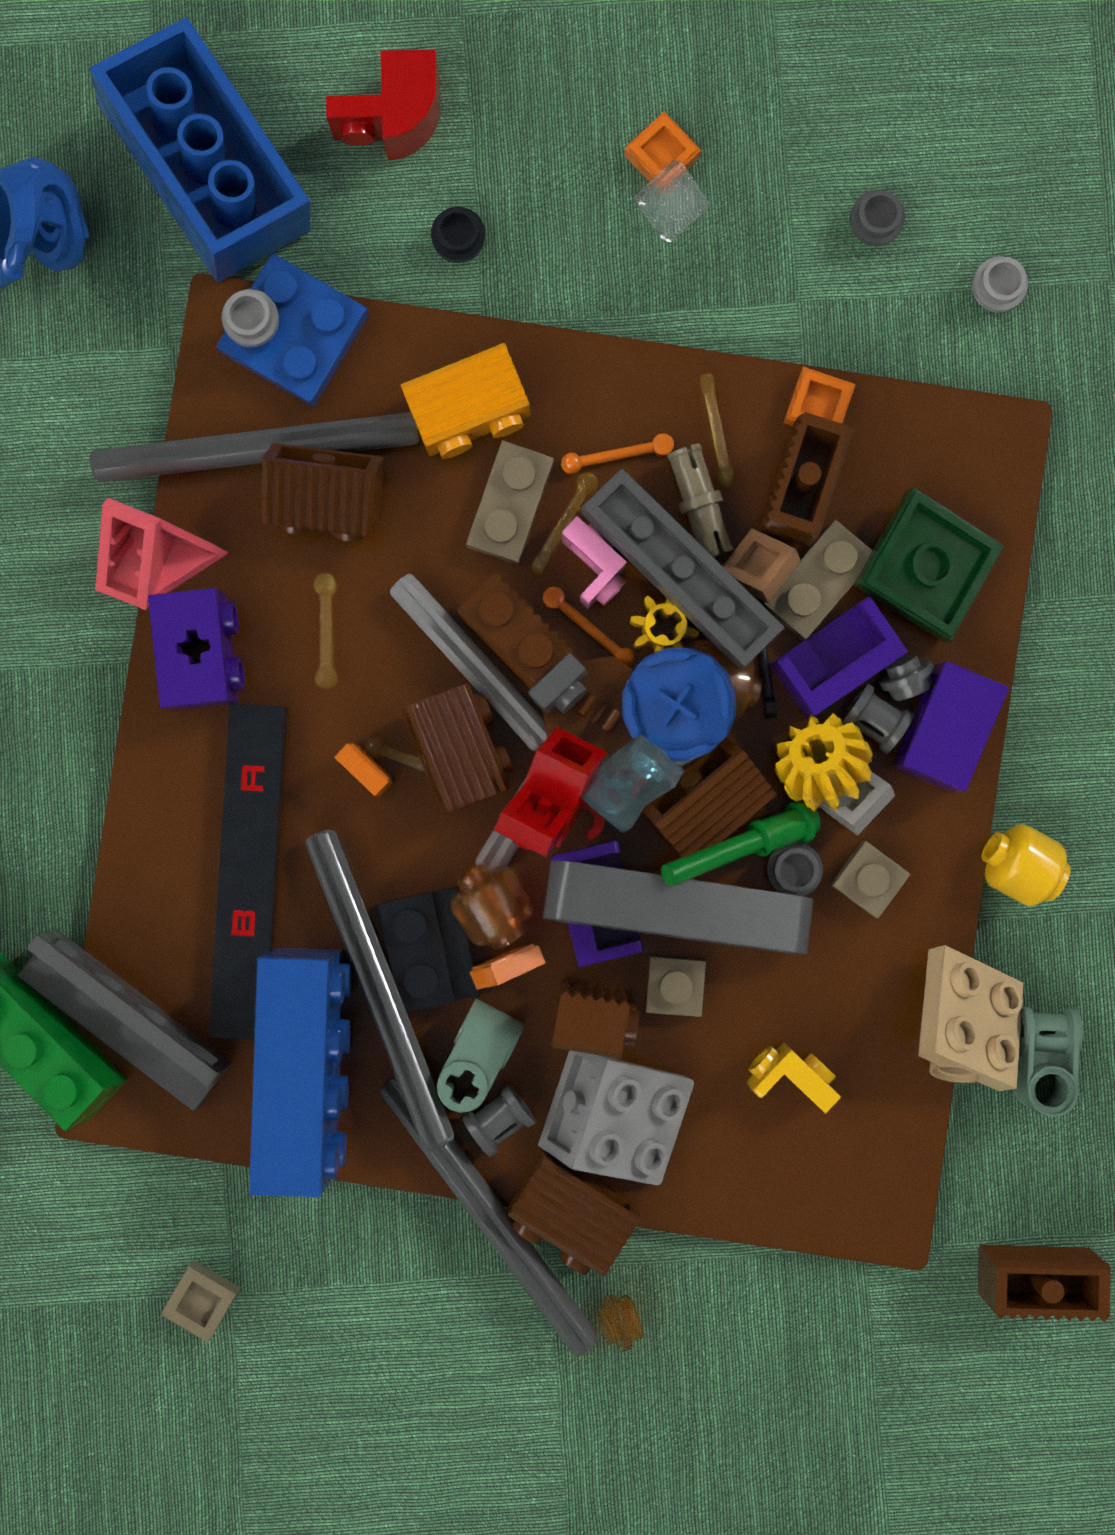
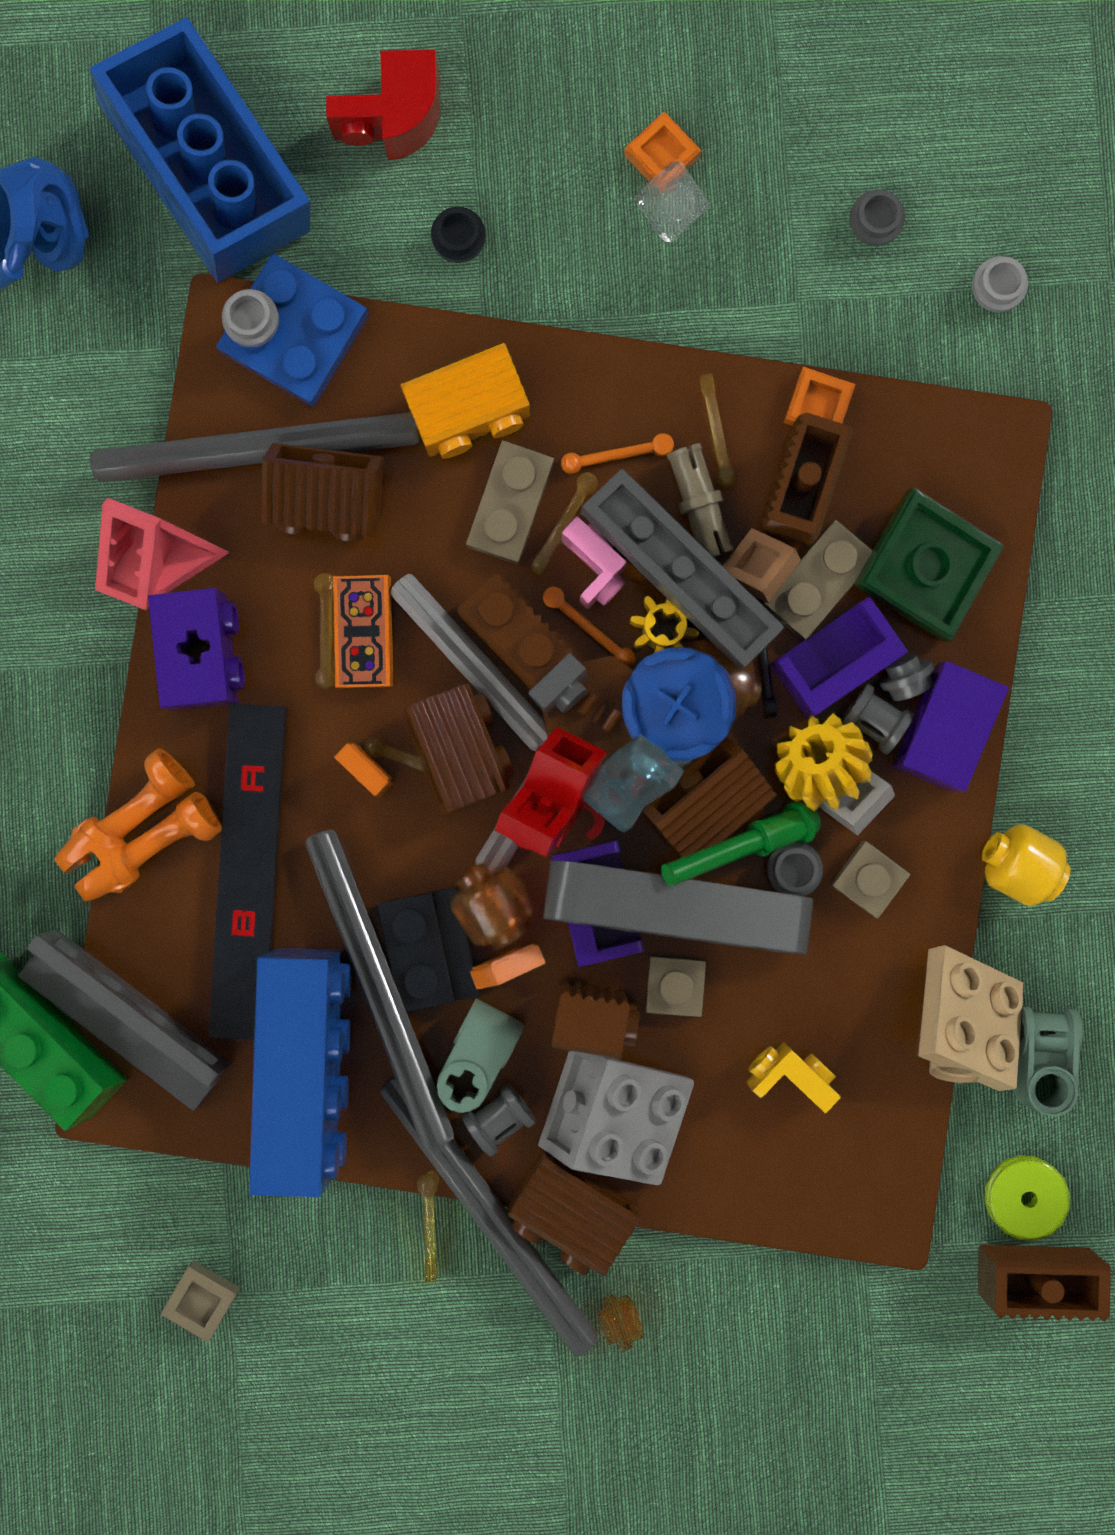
none -> orange piece [54,748,222,902]
none -> tile [333,575,394,688]
none -> clear yellow hinge [417,1174,439,1283]
none -> lime piece [984,1155,1070,1241]

